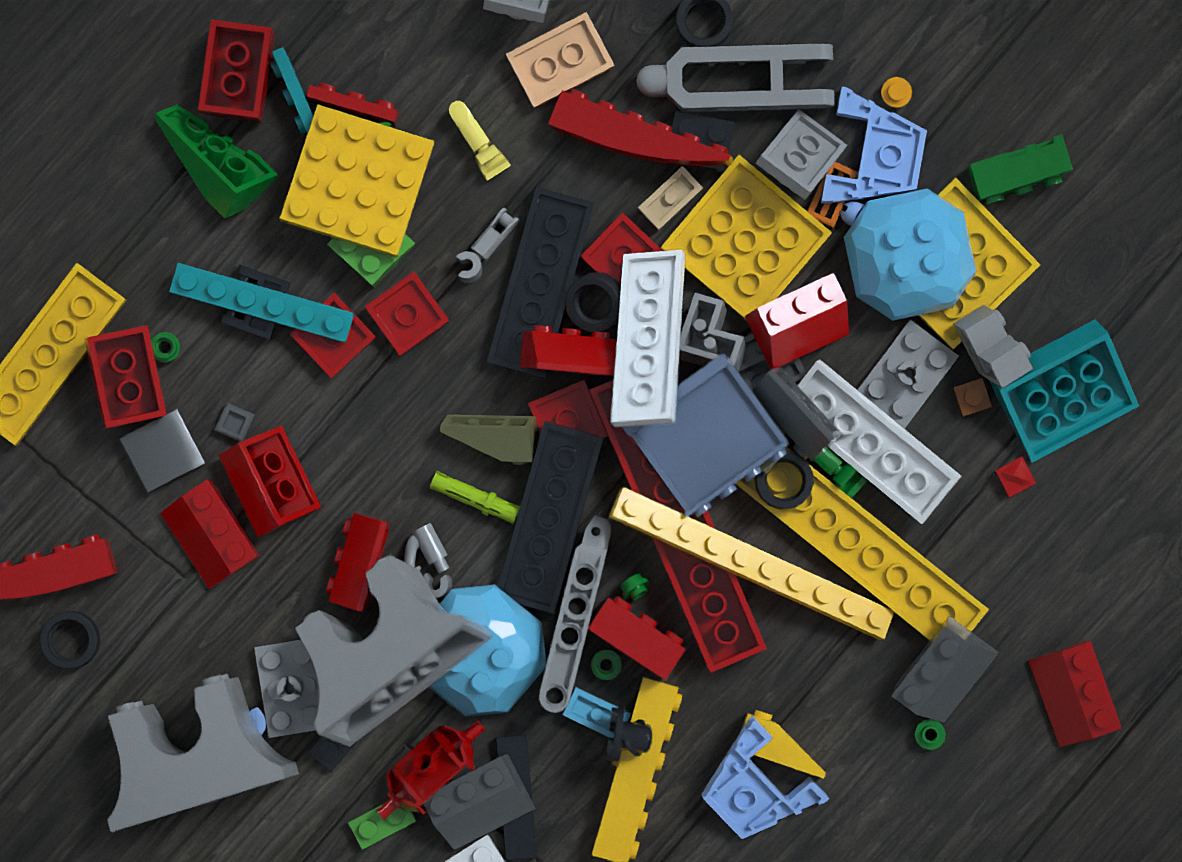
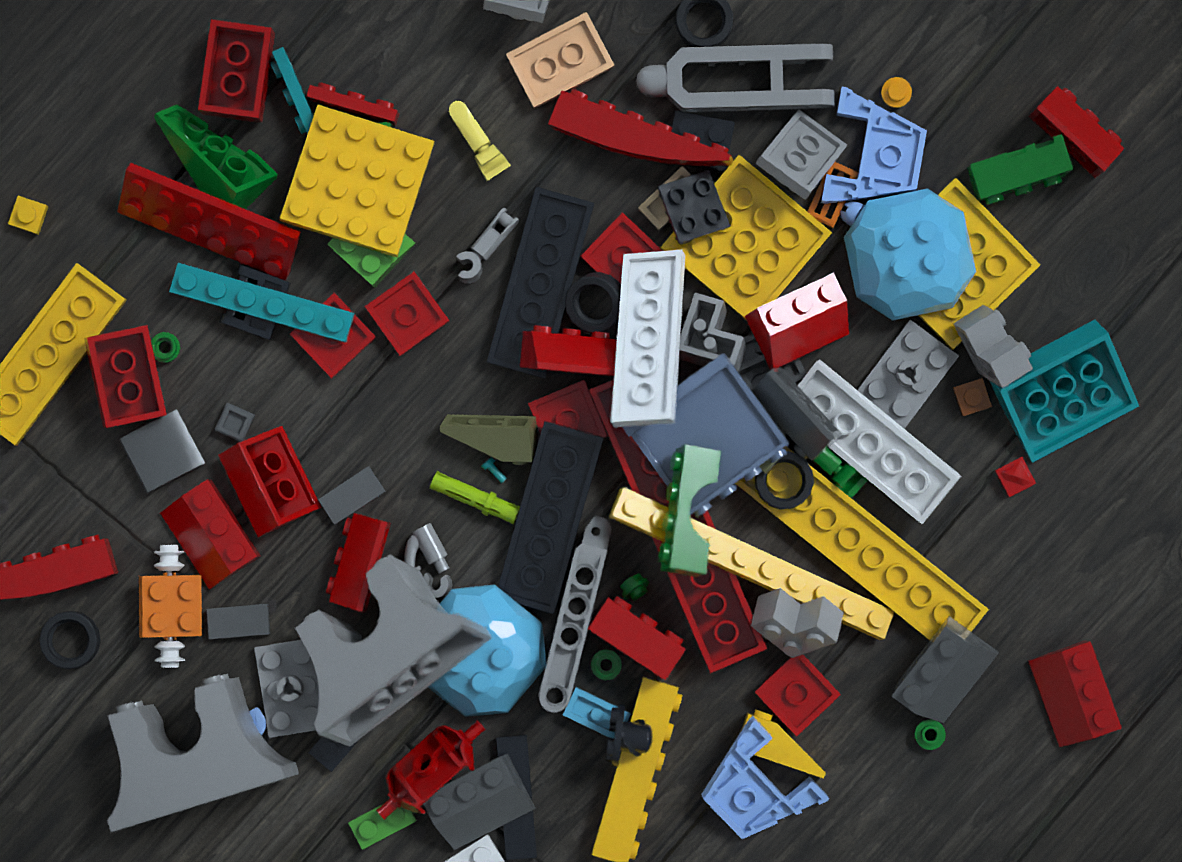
none -> yellow plate [8,196,49,235]
none -> red plate [117,163,301,281]
none -> orange plate [139,545,202,668]
none -> dark grey tile [206,604,271,639]
none -> dark grey tile [318,466,386,525]
none -> teal piece [481,457,506,483]
none -> black hinge [657,170,731,245]
none -> arch [658,445,721,577]
none -> light grey brick [751,588,844,658]
none -> red plate [754,654,841,737]
none -> red slope [1029,86,1124,178]

